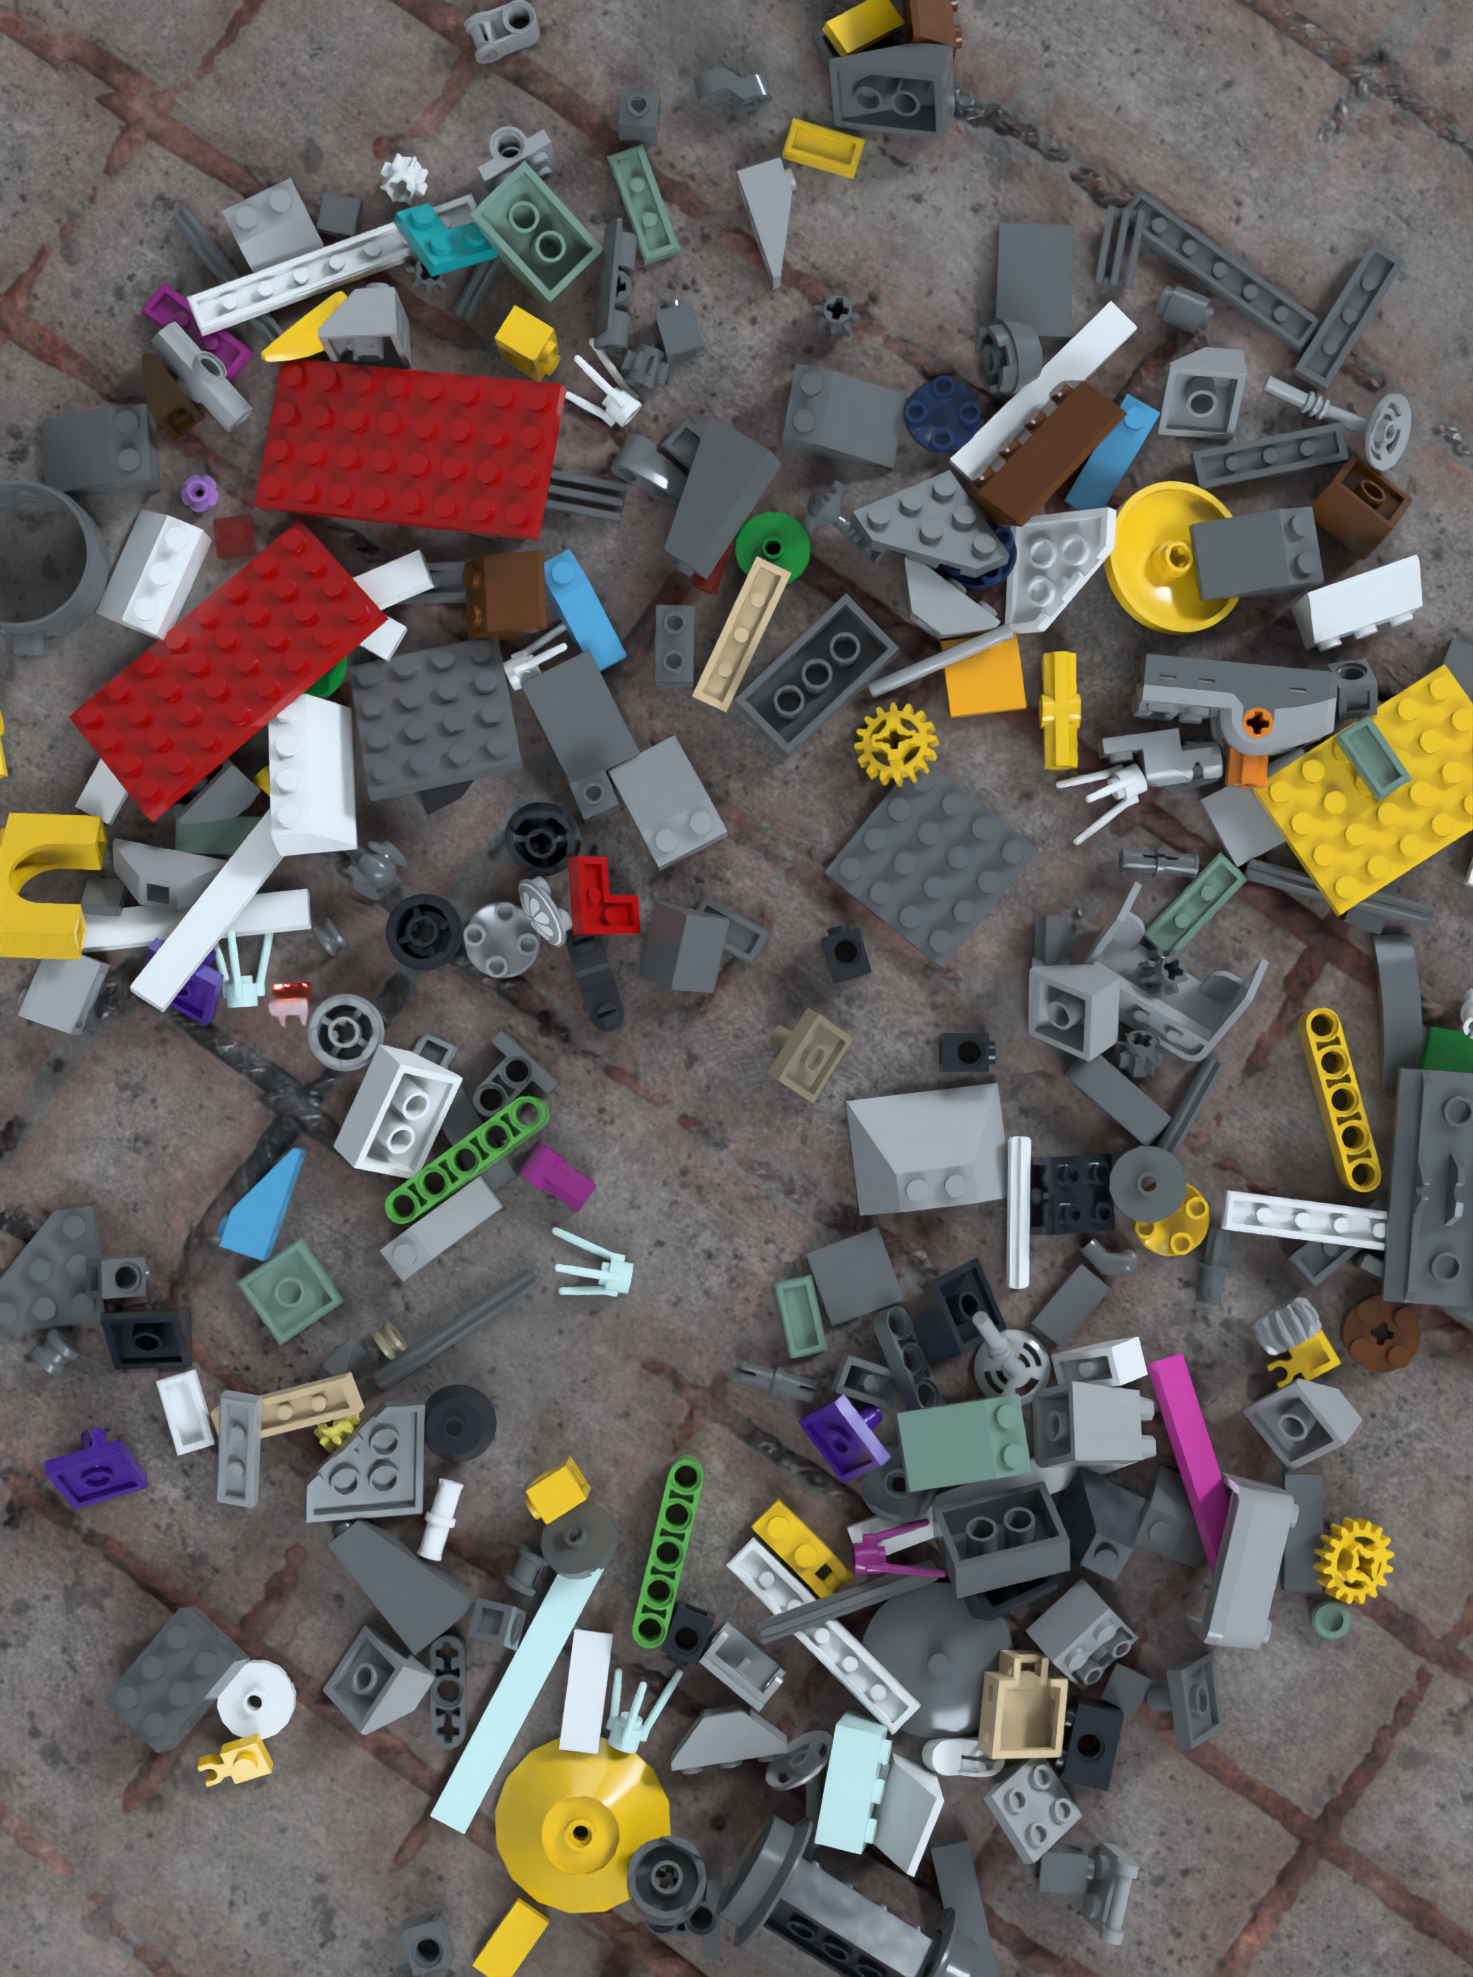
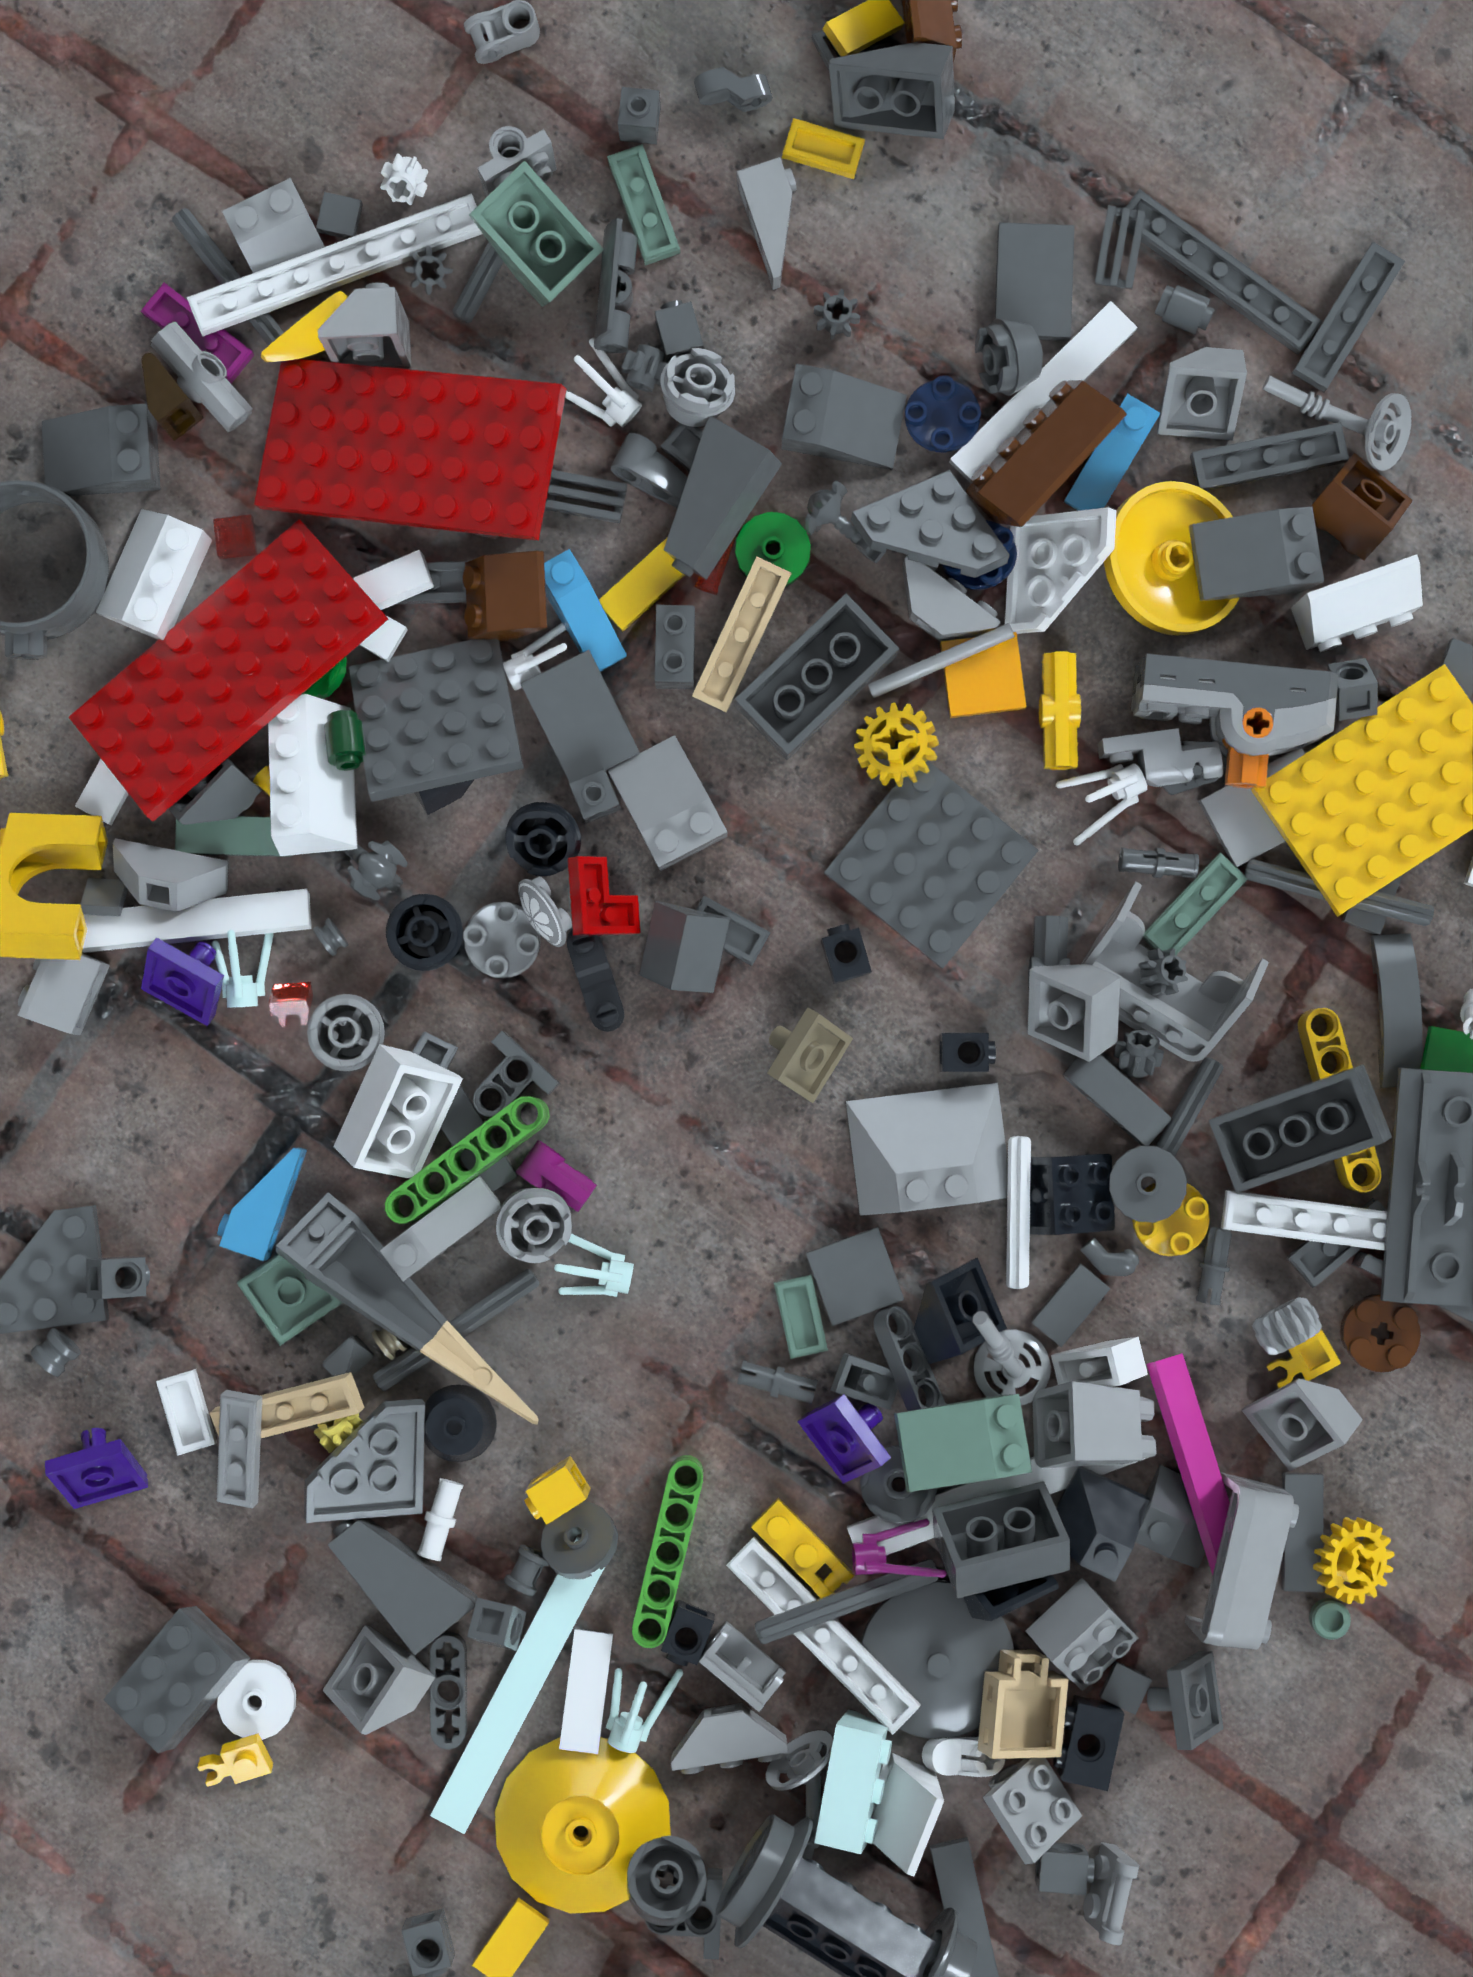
black slope [100,1306,193,1370] -> none
white tile [130,809,284,1012] -> none
medium lavender plate [181,475,219,512] -> none
teal plate [394,203,498,276] -> none
yellow brick [494,305,561,382] -> none
sand green tile [1334,715,1412,802] -> none
none -> dark grey plate [276,1192,538,1425]
none -> dark green brick [324,710,366,771]
none -> light grey cone [496,1188,572,1263]
none -> yellow tile [599,537,685,632]
none -> light grey cone [660,348,735,427]
none -> dark grey brick [1209,1064,1392,1193]

